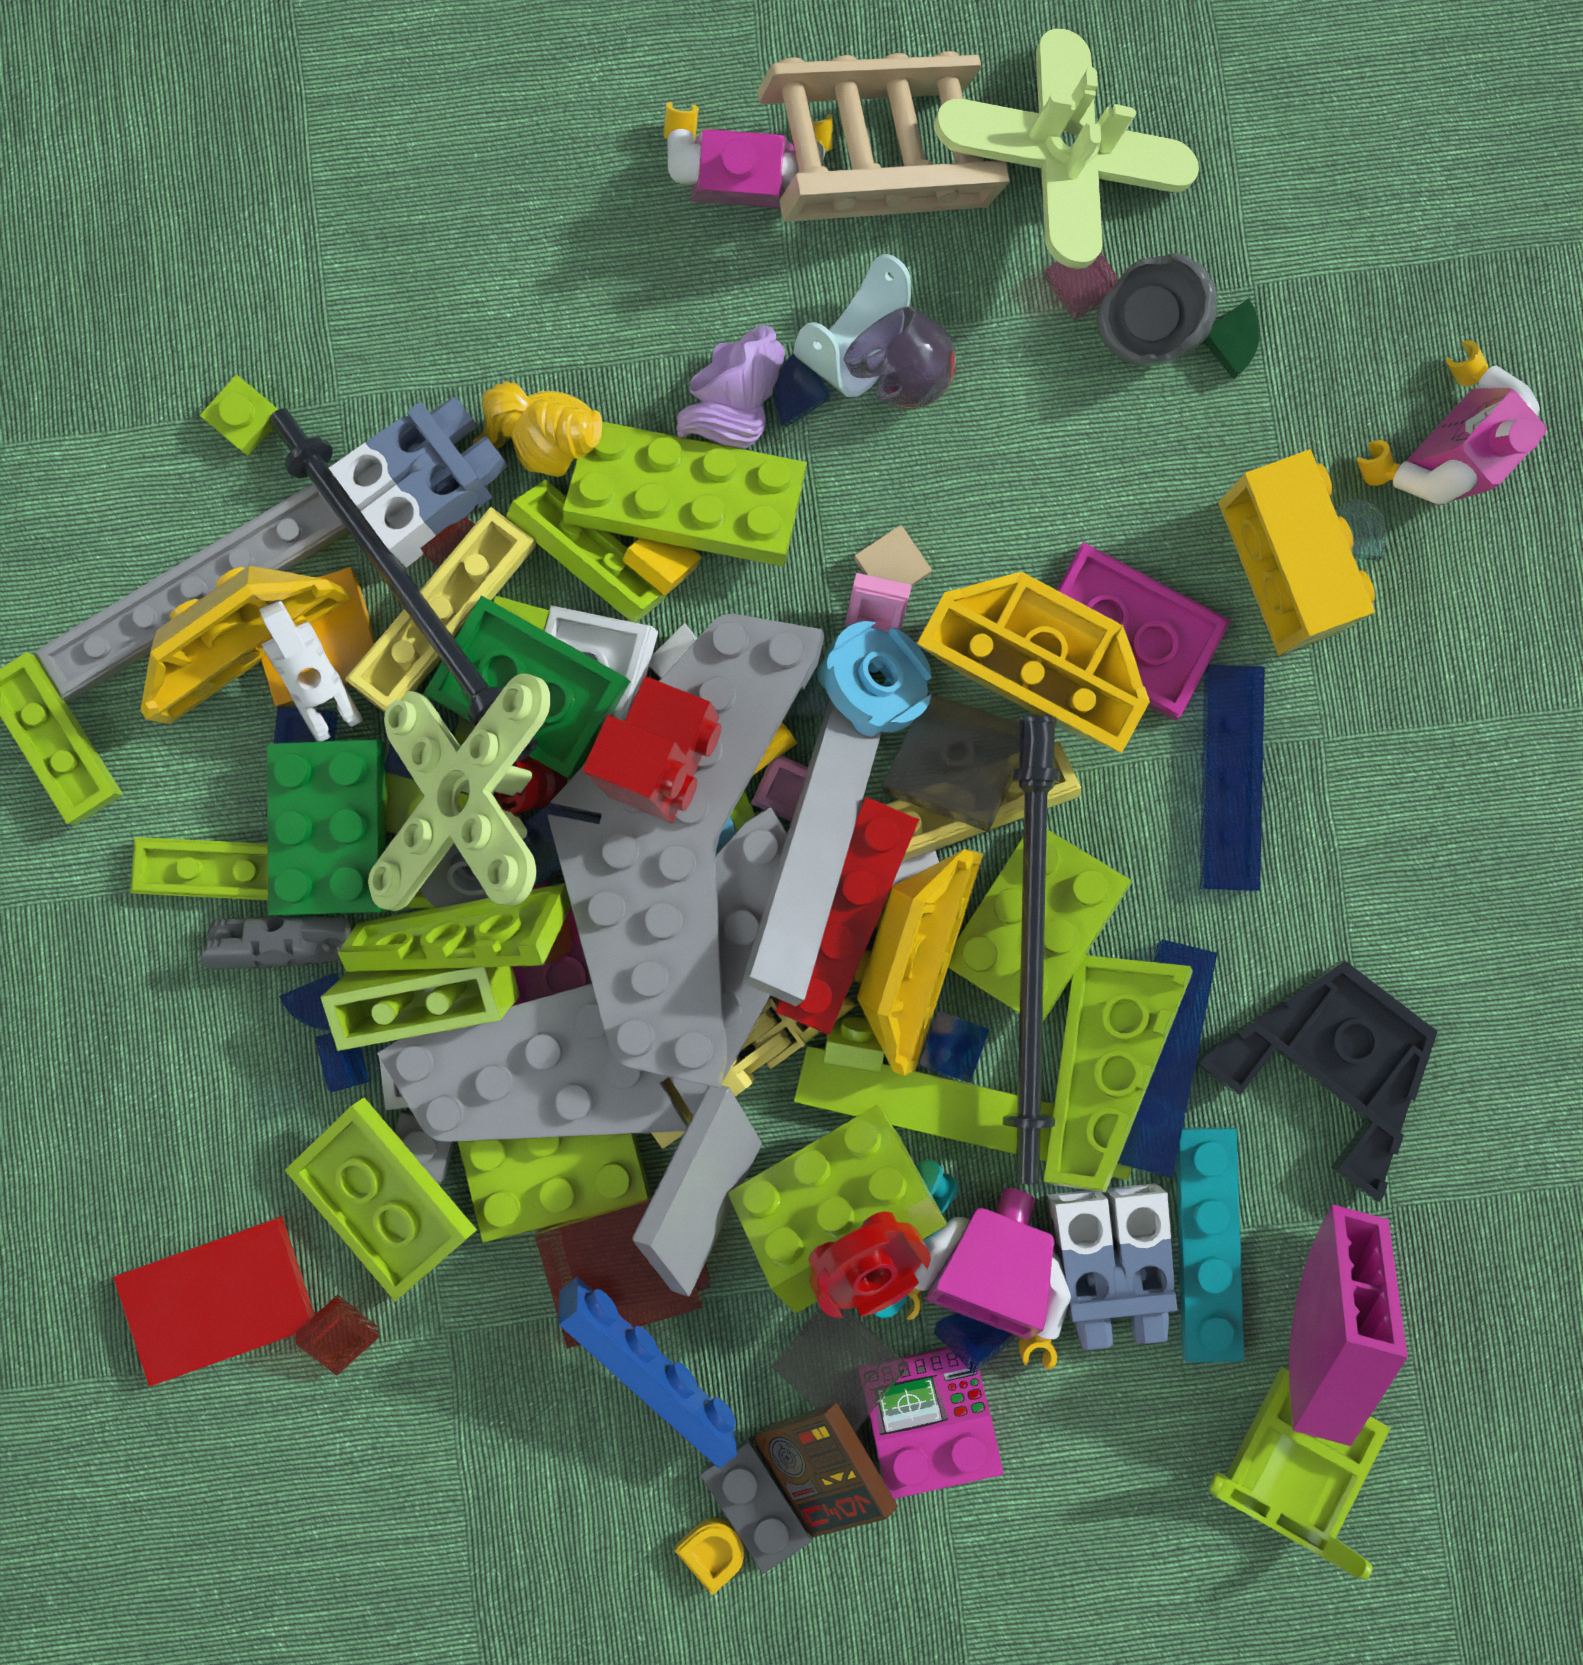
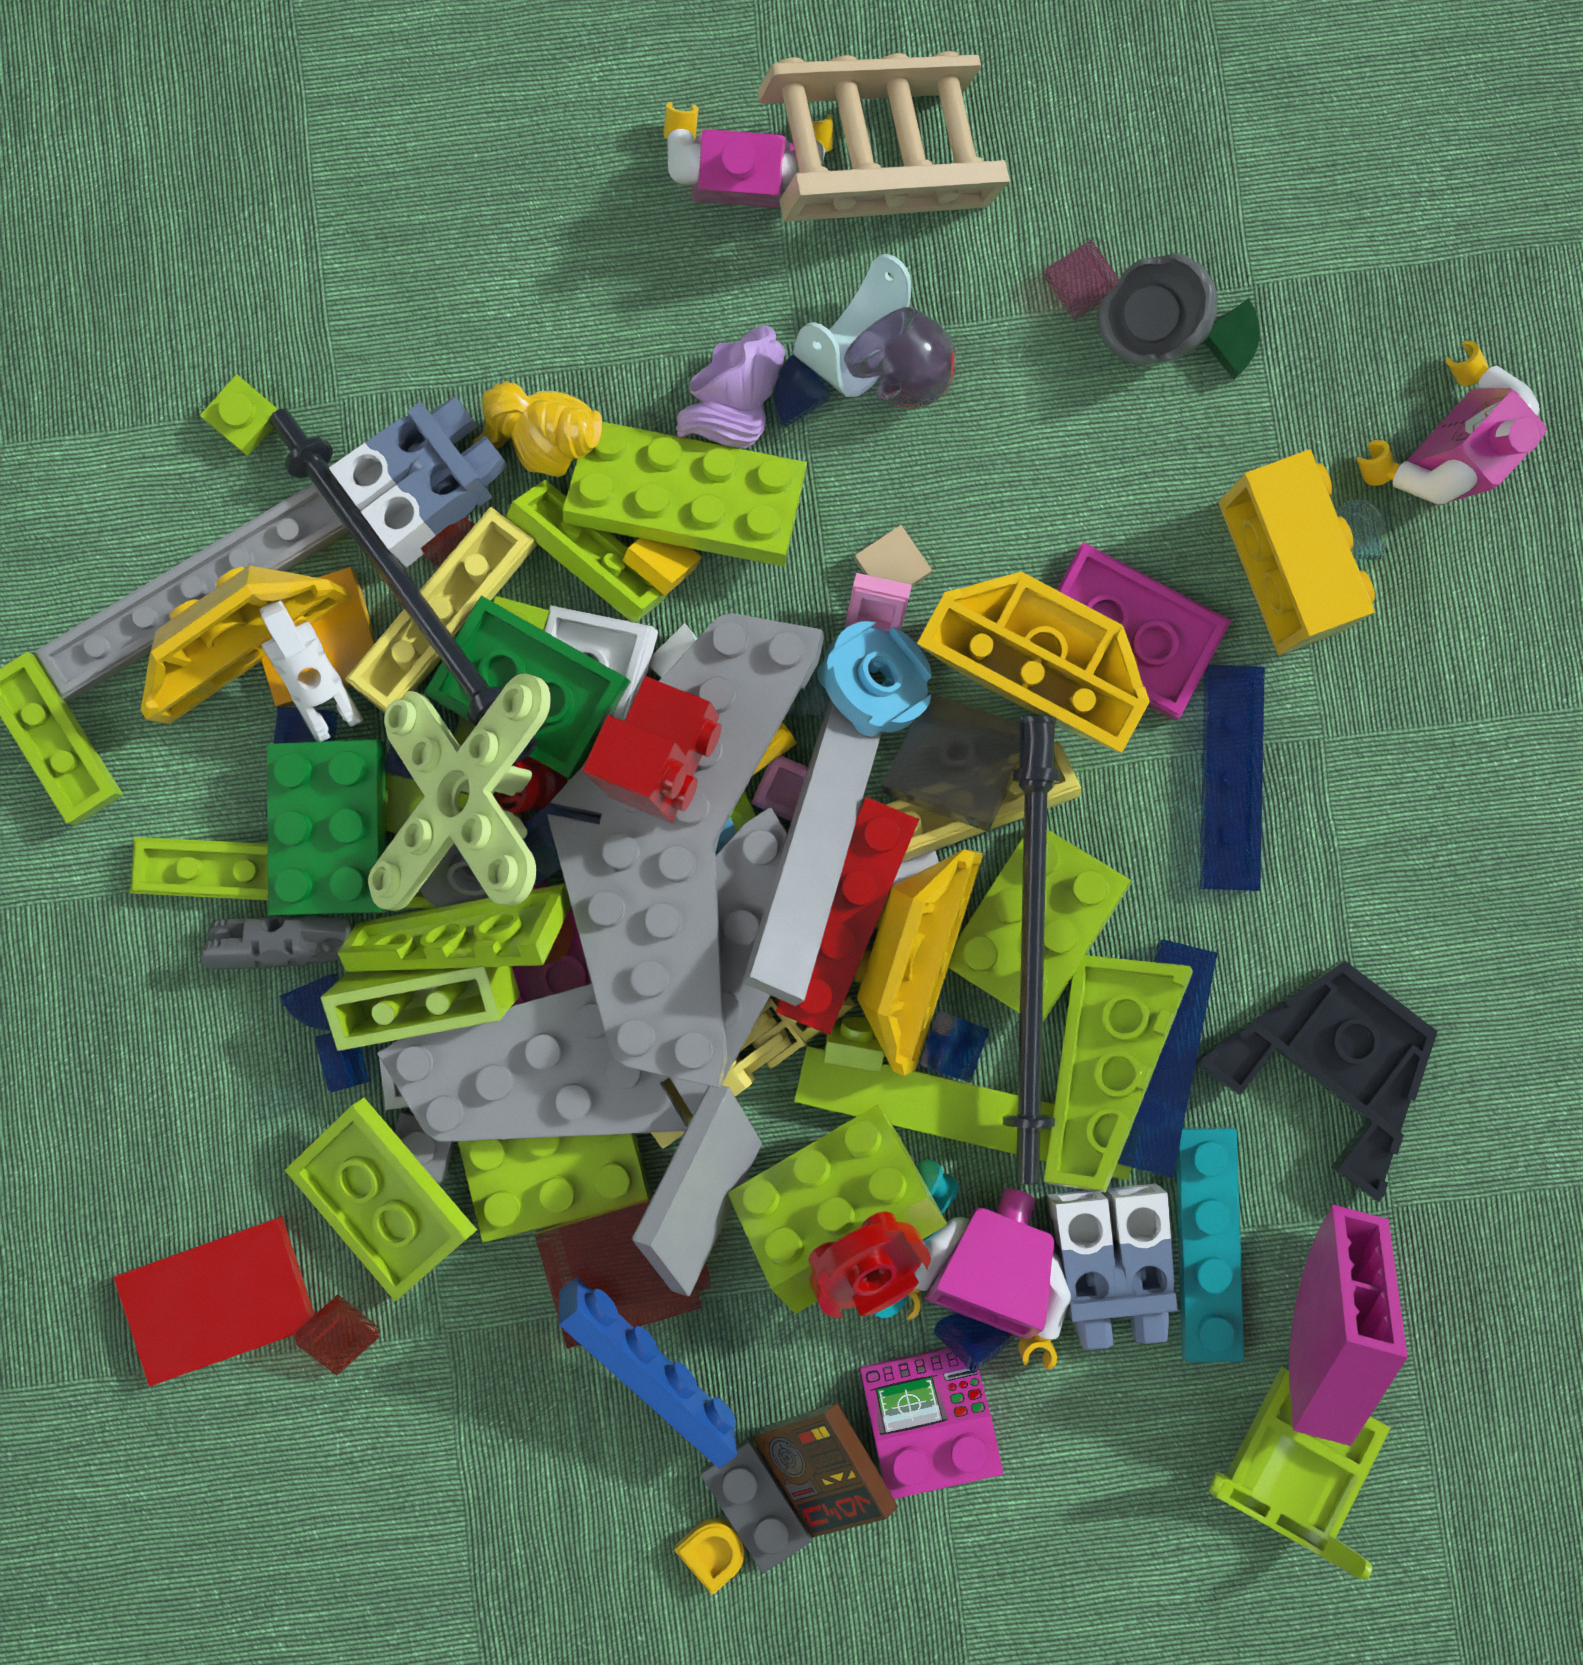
clear smoke piece [772,1307,909,1432] -> none
yellowish green piece [934,29,1199,269] -> none

